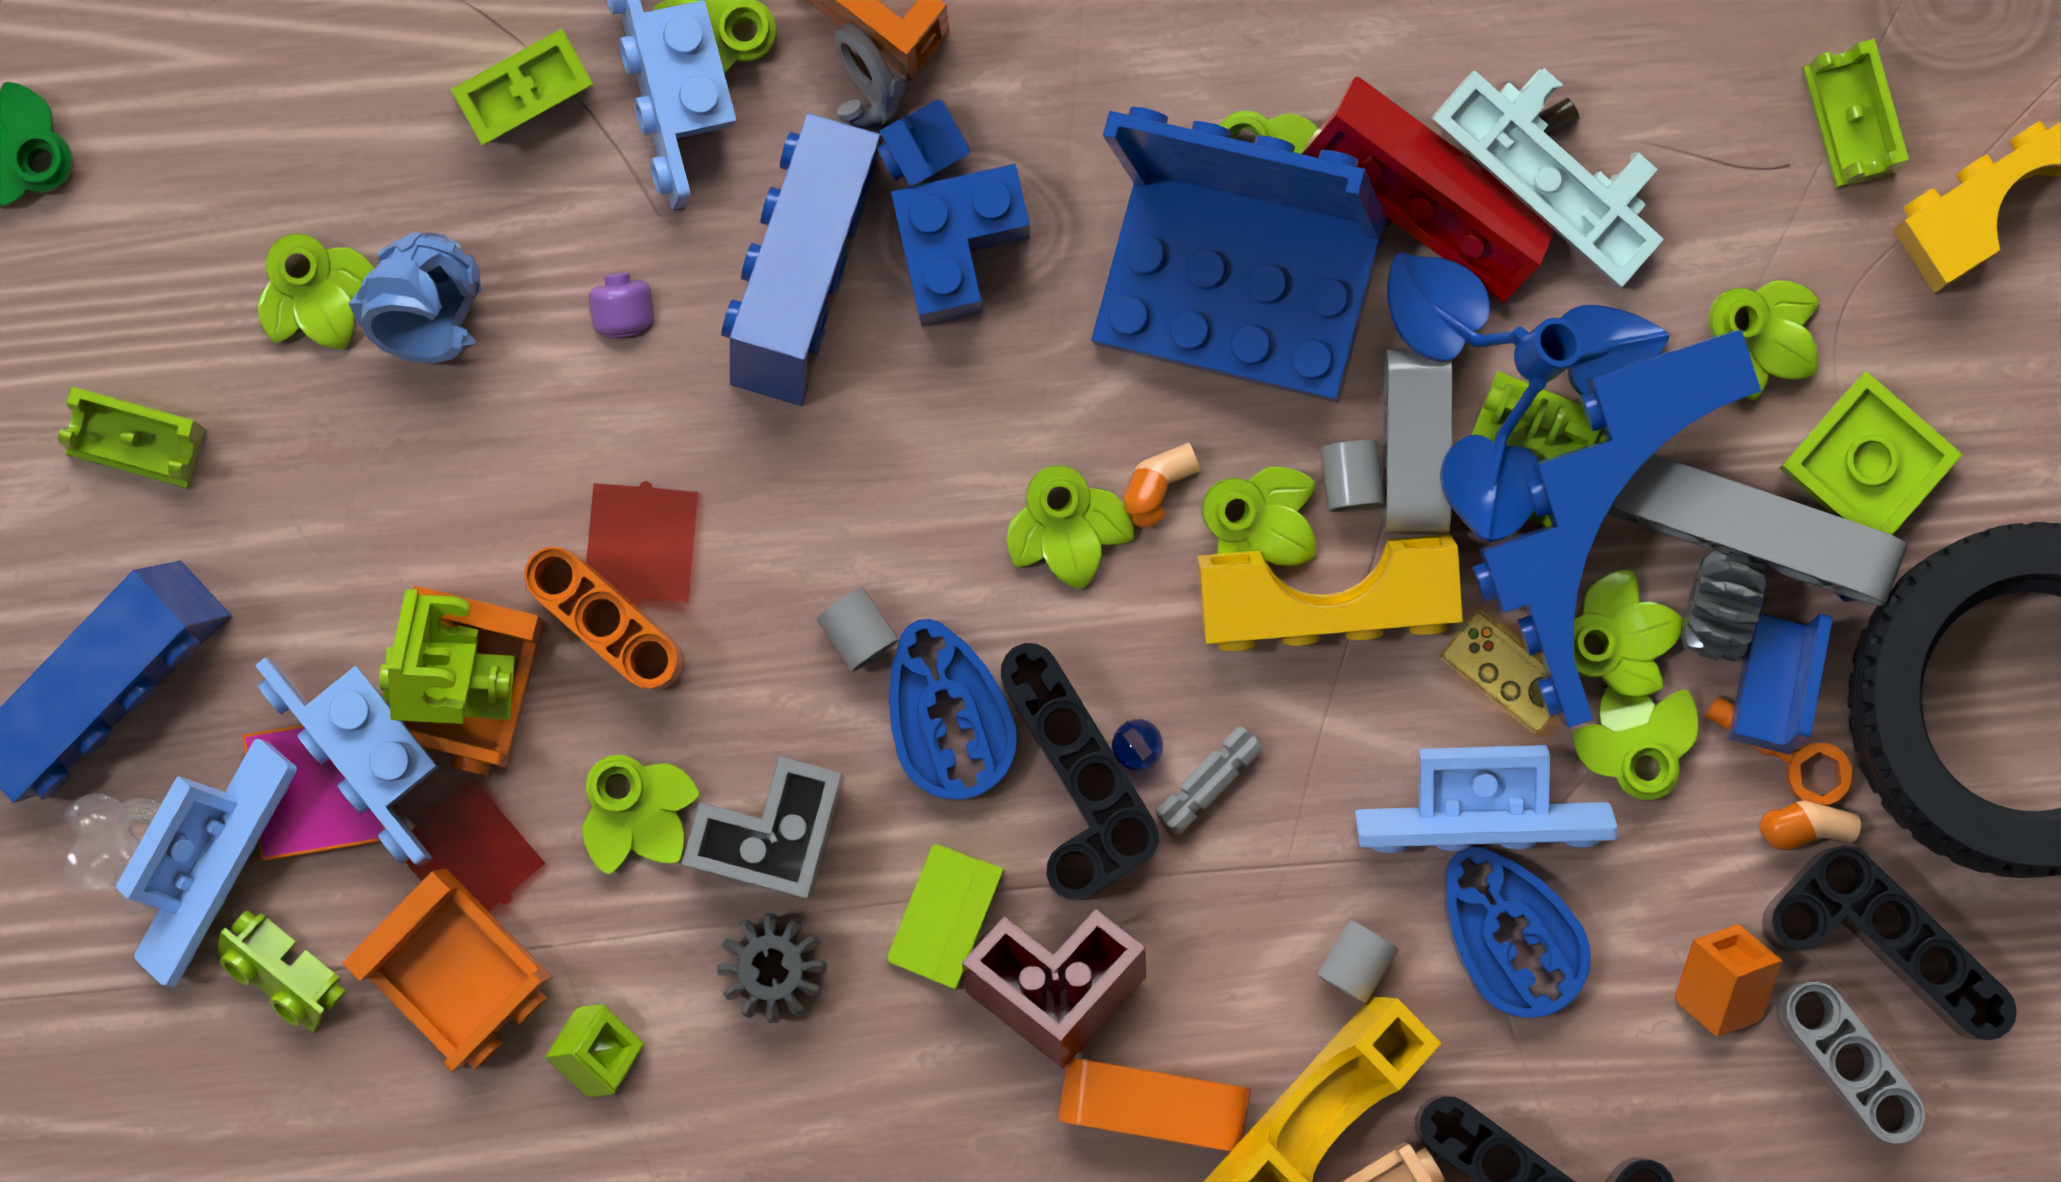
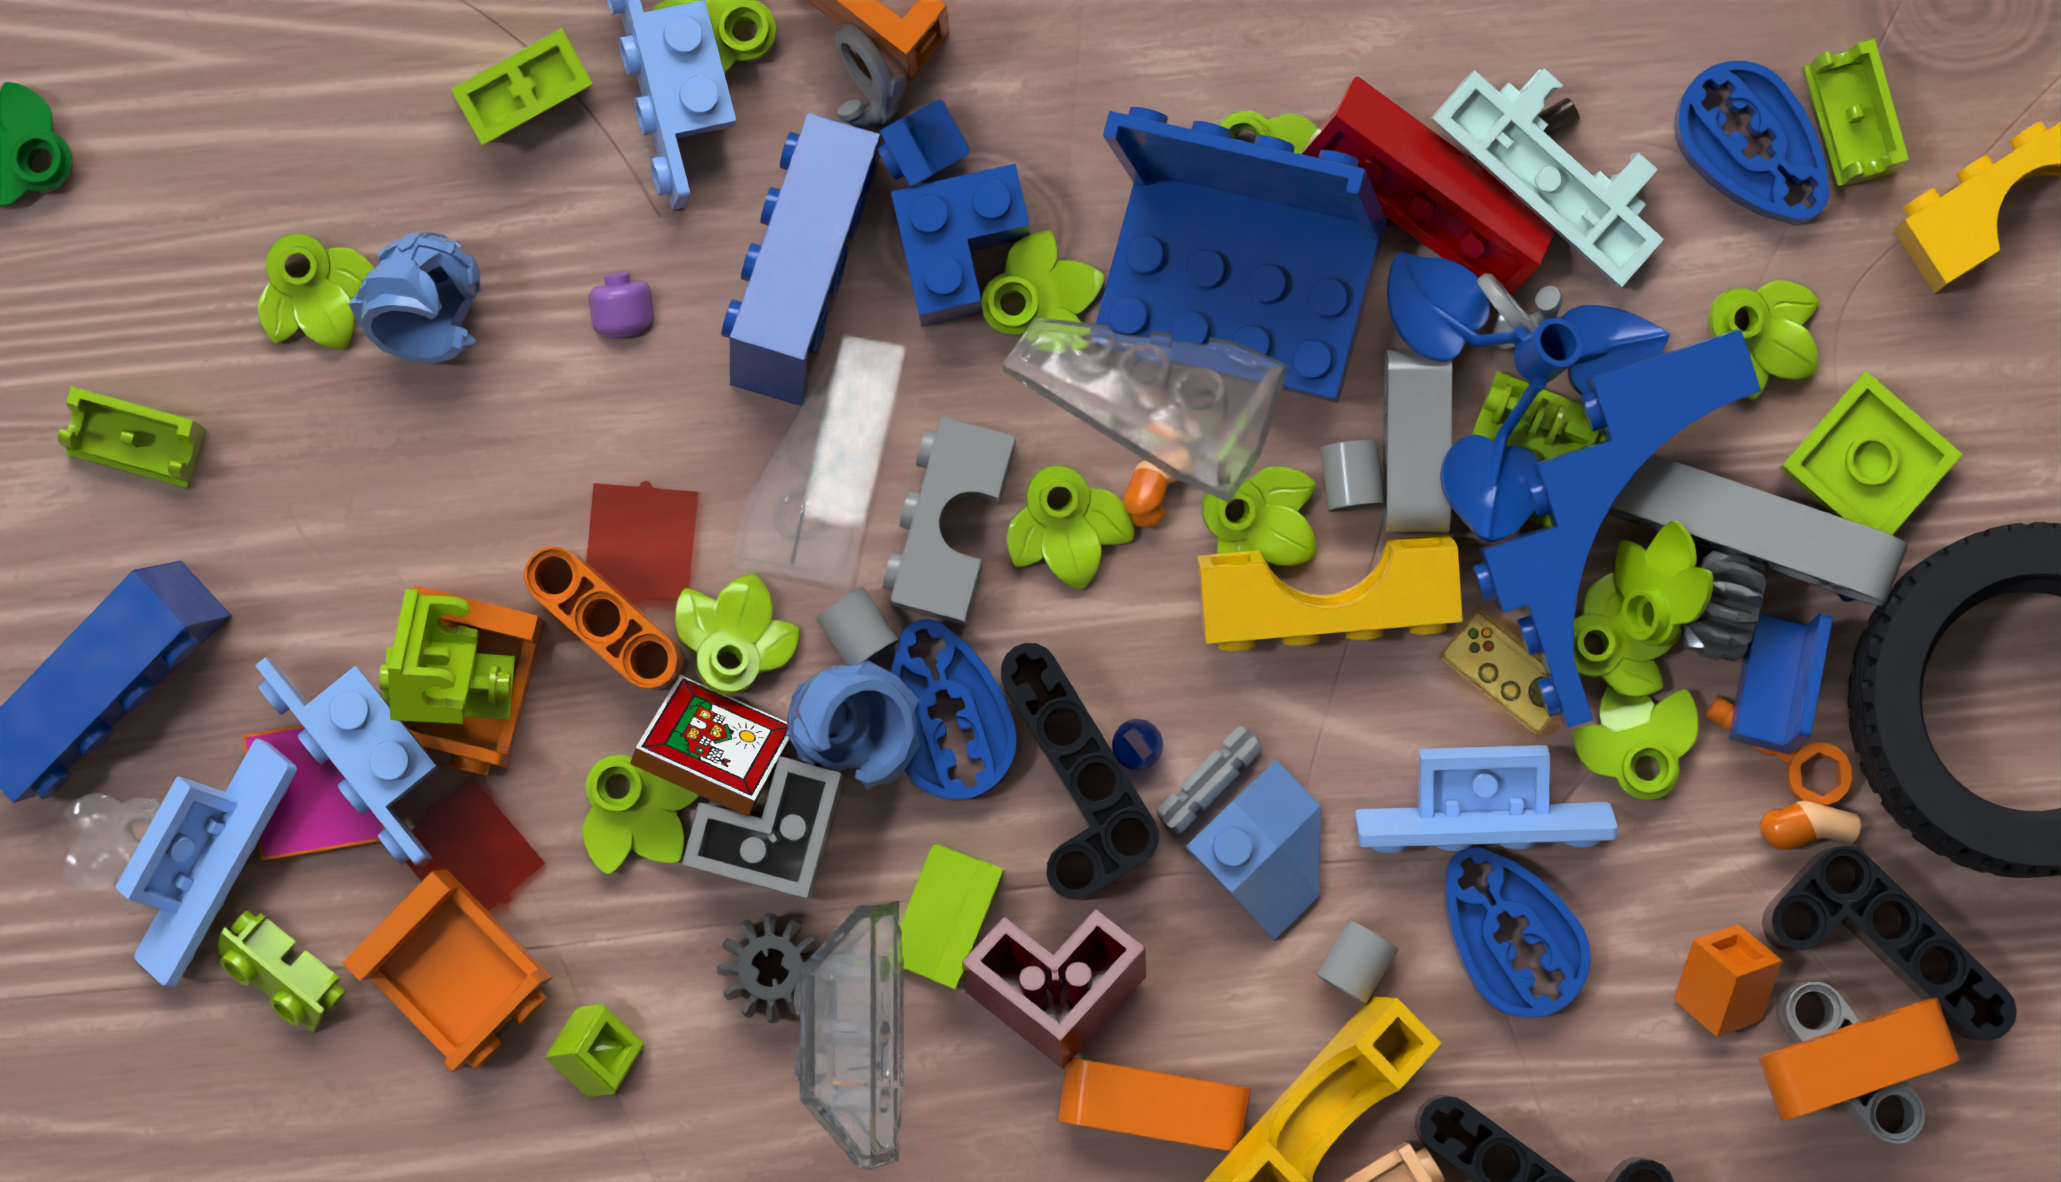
none -> tile [630,675,791,817]
none -> lime plate [675,574,800,695]
none -> clear wedge [729,335,906,594]
none -> medium blue helmet [786,661,921,791]
none -> clear wedge [794,900,904,1170]
none -> light grey arch [882,416,1016,626]
none -> lime plate [981,231,1105,355]
none -> clear wedge [1002,317,1288,503]
none -> medium blue slope [1185,760,1321,941]
none -> light grey piece [1476,273,1563,349]
none -> lime plate [1615,520,1713,646]
none -> blue piece [1674,60,1829,225]
none -> orange beam [1759,997,1960,1121]

